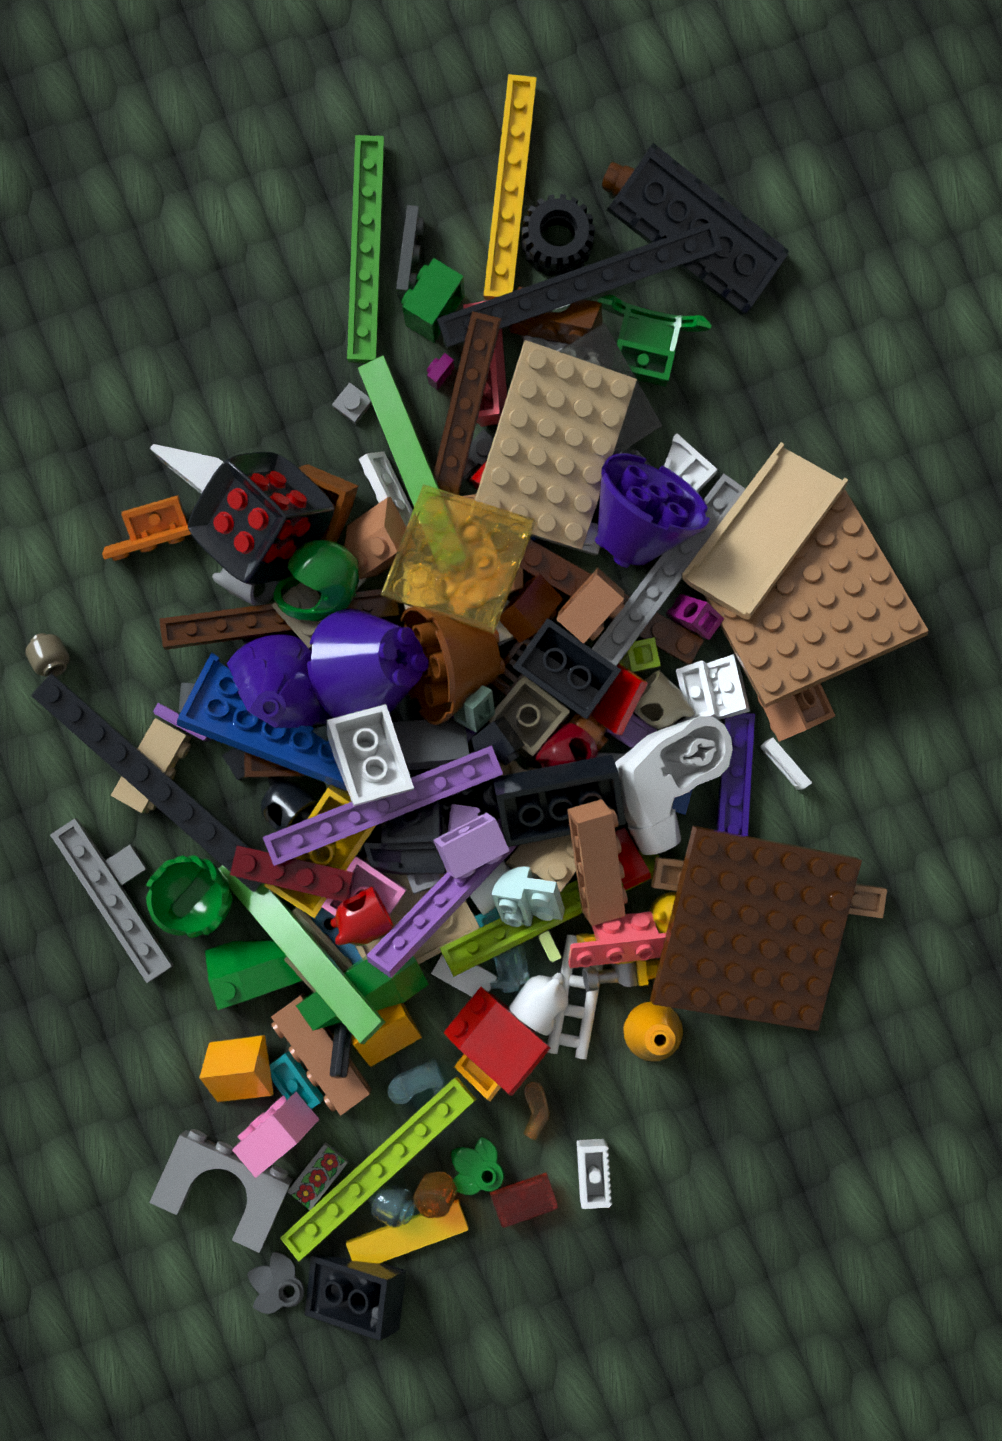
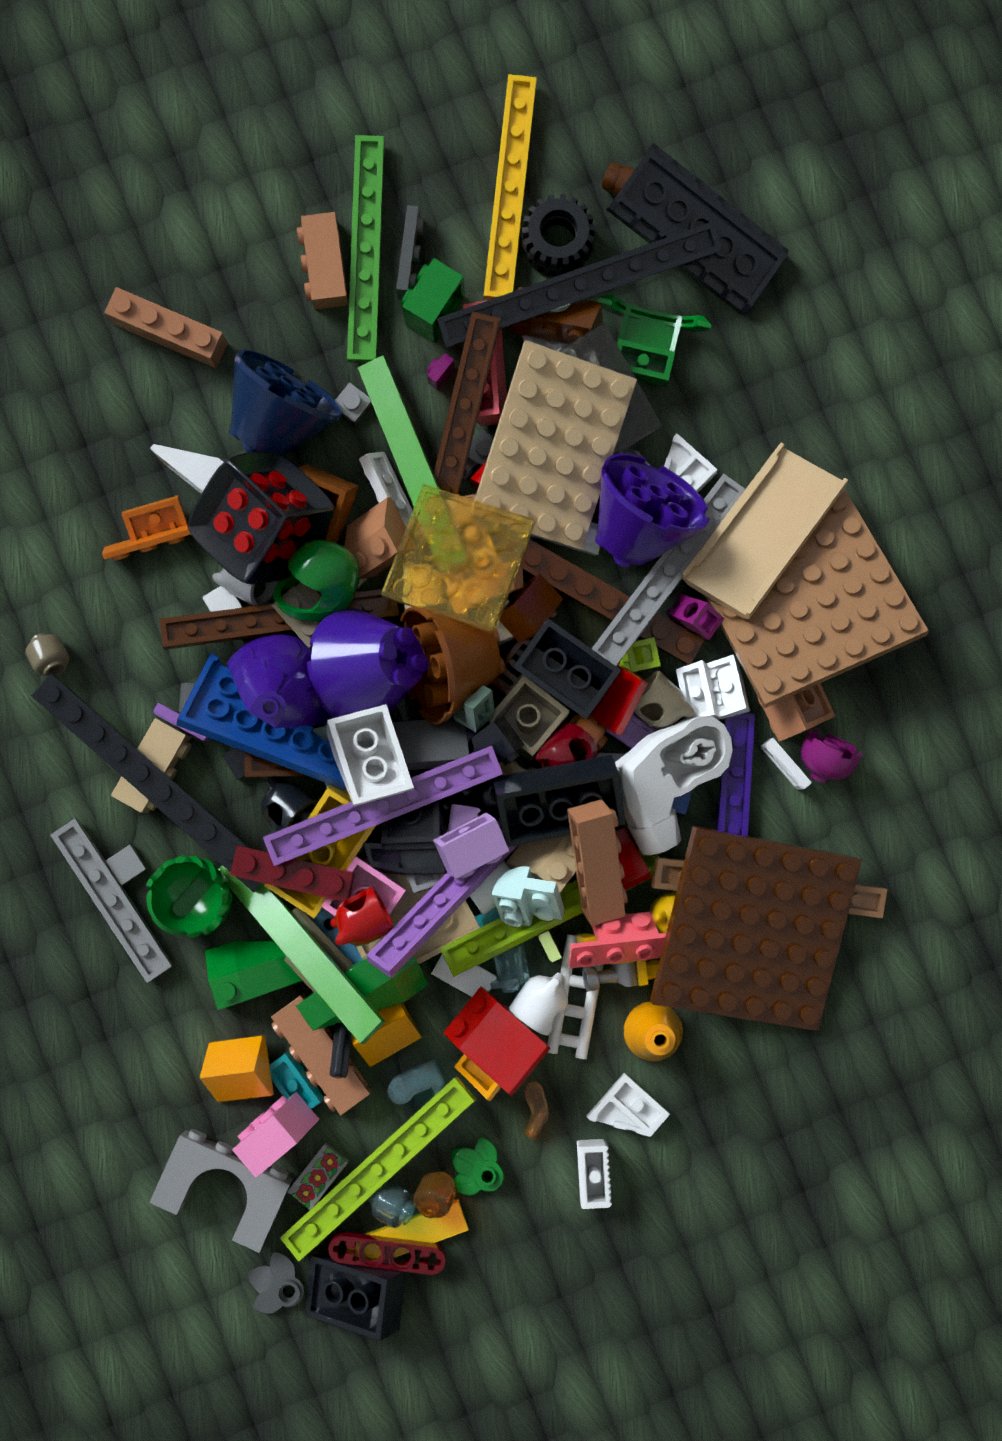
clear red slope [490,1172,558,1228] -> none
nougat brick [556,568,625,644] -> none
none -> nougat brick [104,287,228,369]
none -> white tile [202,586,242,612]
none -> dark blue cone [229,349,342,457]
none -> nougat brick [297,212,349,310]
none -> dark red beam [328,1232,446,1275]
none -> white wing [587,1073,670,1137]
none -> magenta cylinder [801,729,863,783]

